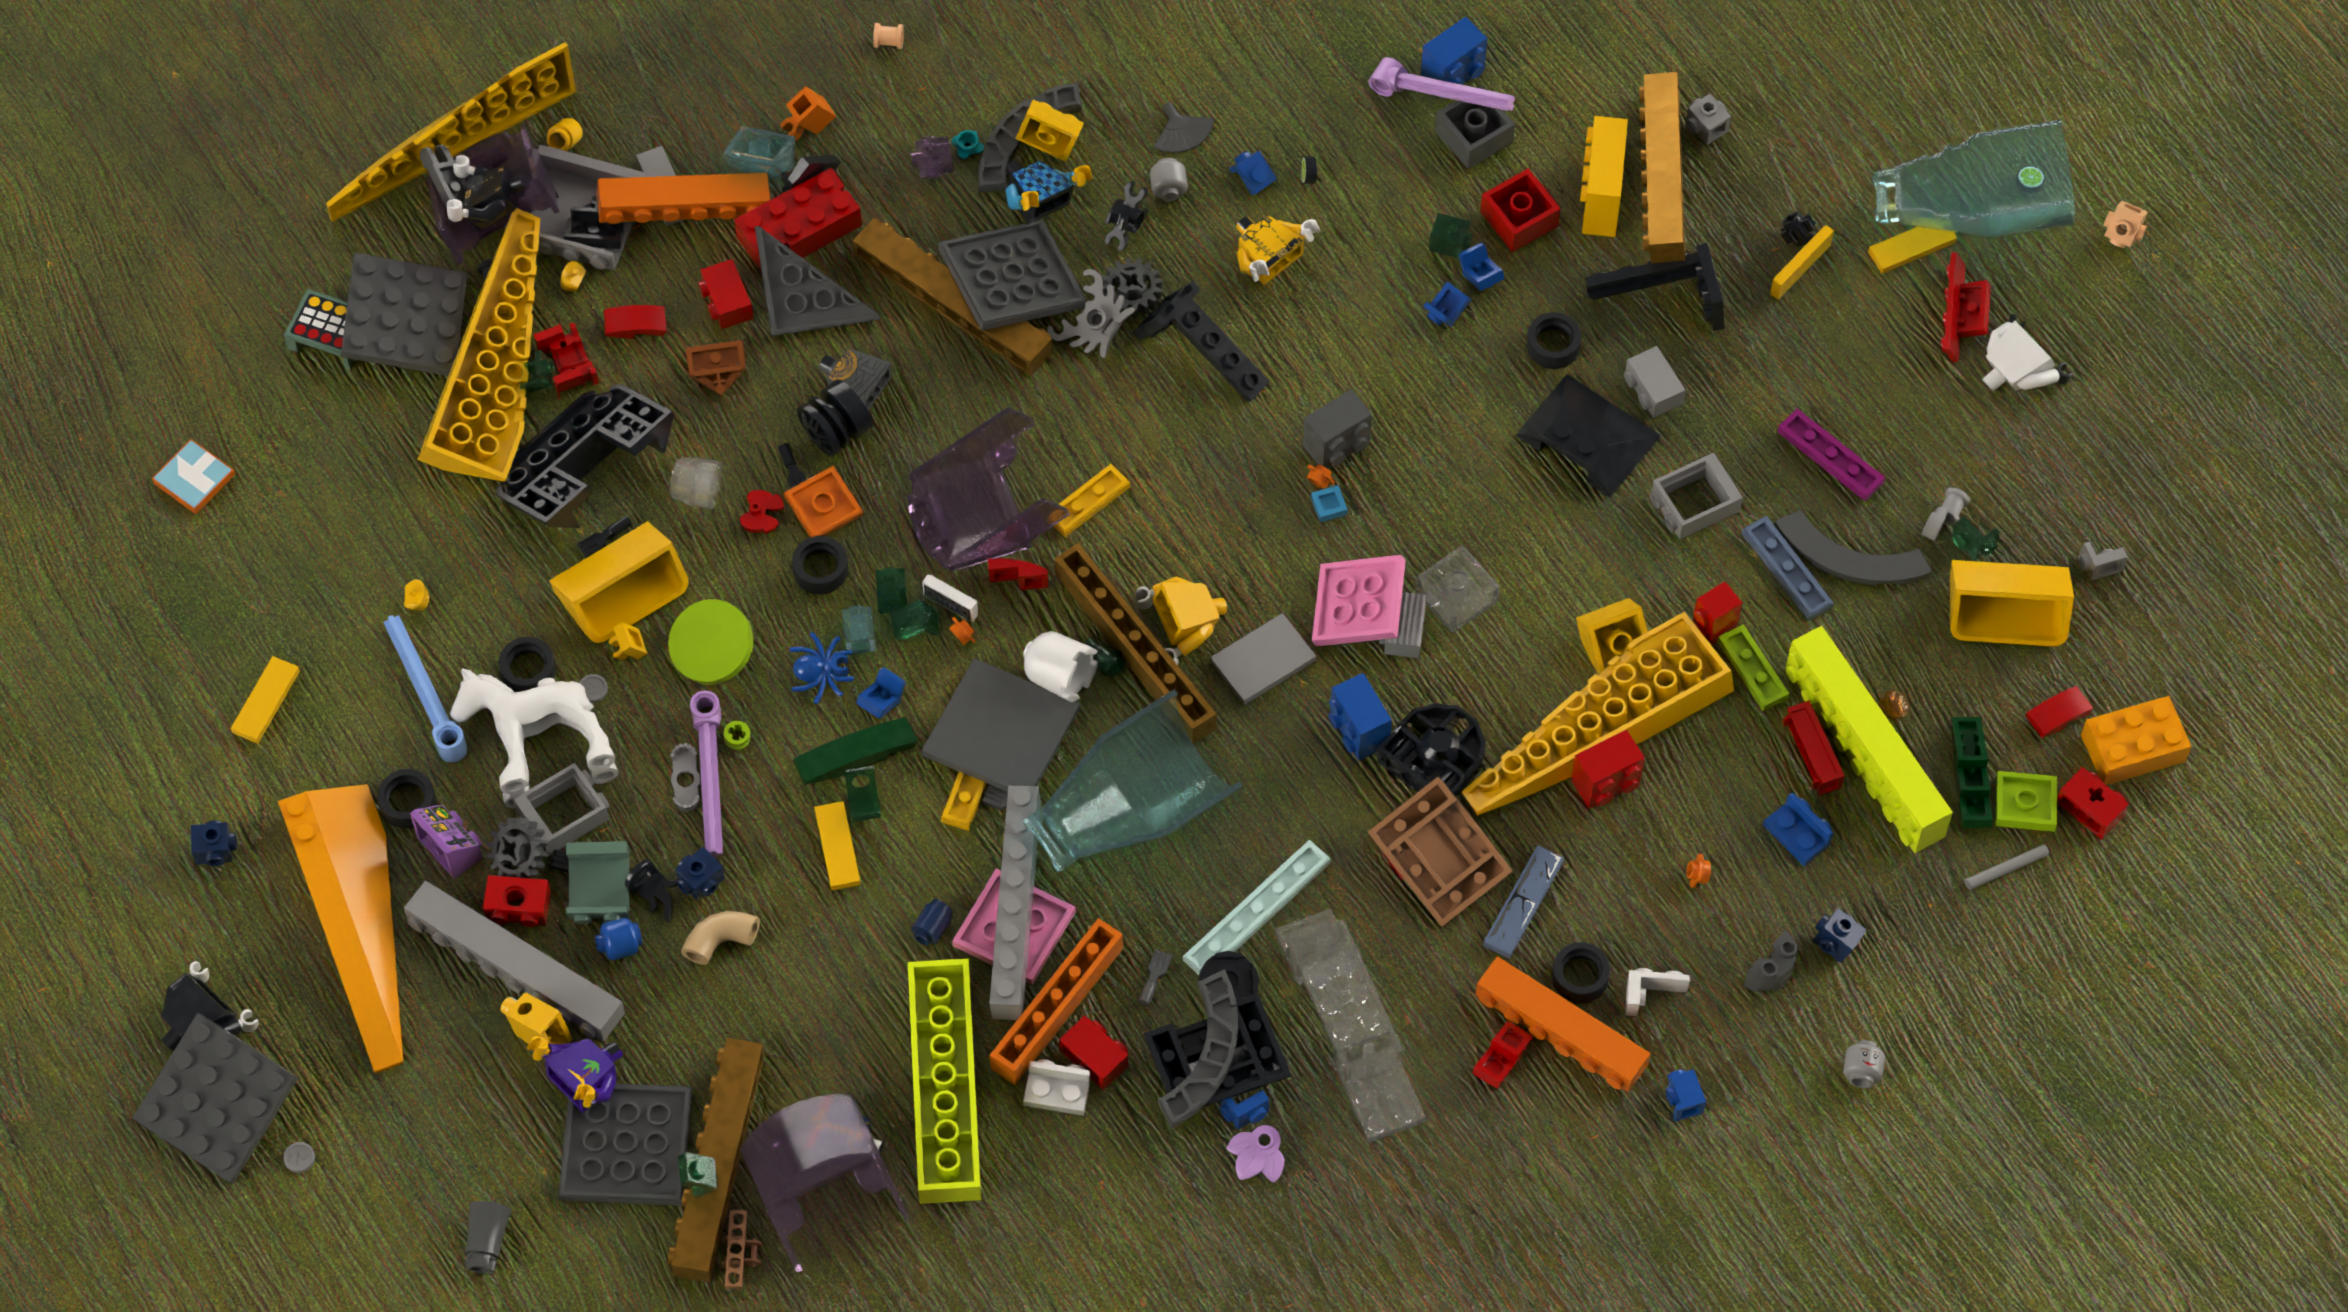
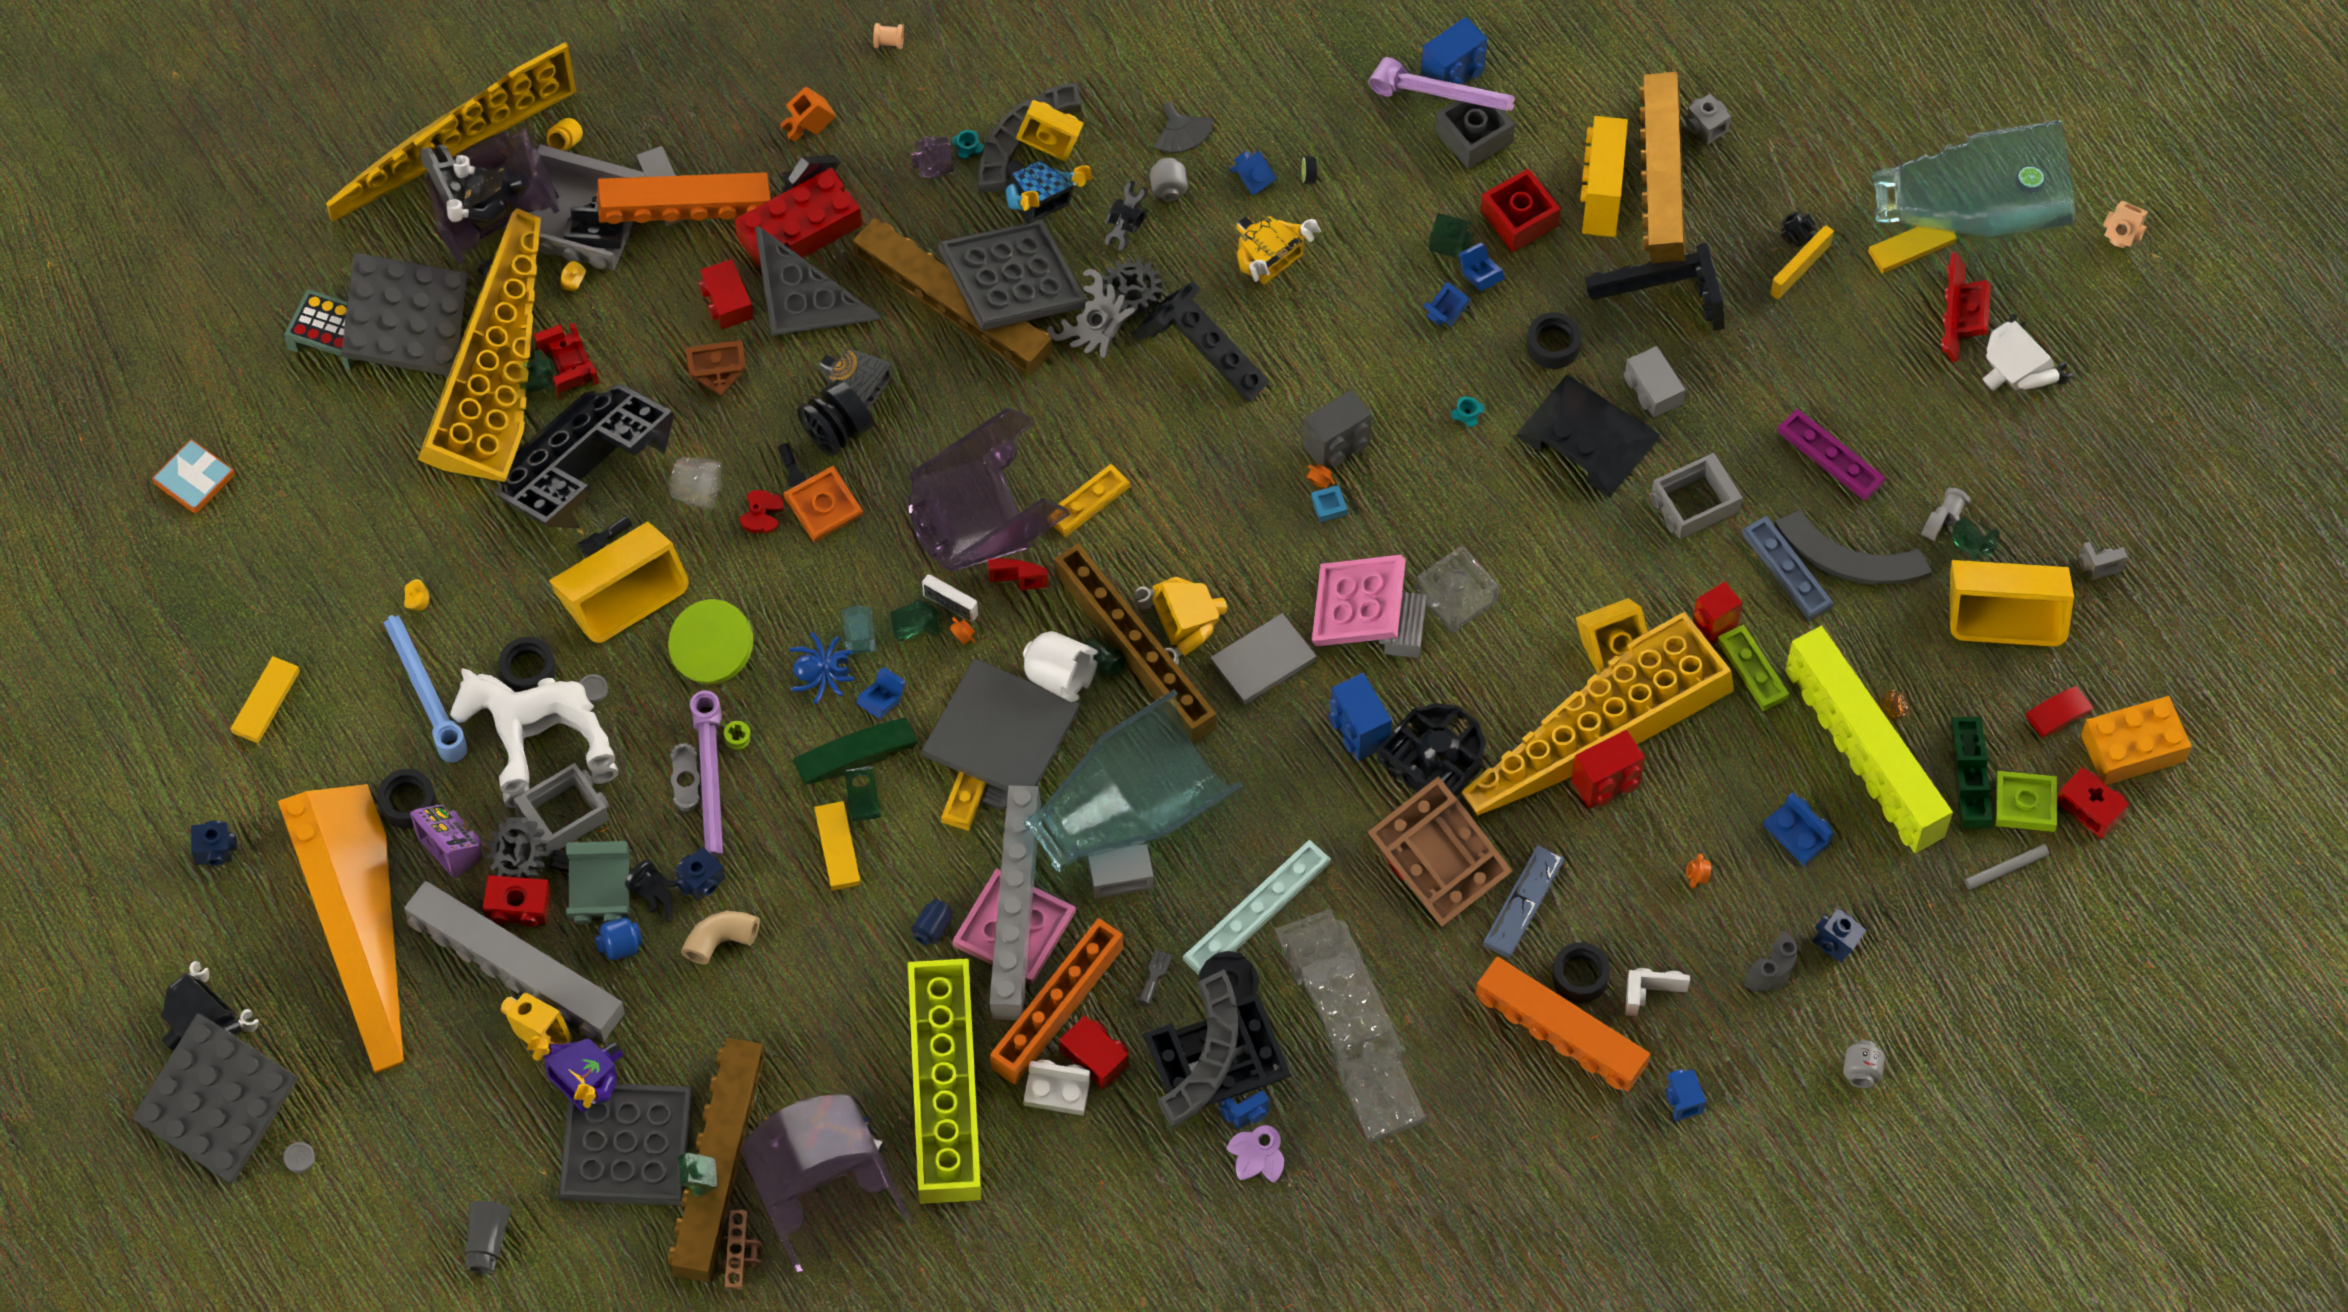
red slope [603,305,666,339] -> none
yellow tile [609,622,647,660] -> none
clear light blue slope [724,126,795,179] -> none
black tyre [792,536,848,594] -> none
clear green bracket [875,567,907,613] -> none
red slope [1472,1021,1533,1089] -> none
red container [1782,701,1845,796] -> none
none -> light grey brick [1088,843,1154,899]
none -> teal plate [1451,396,1484,427]

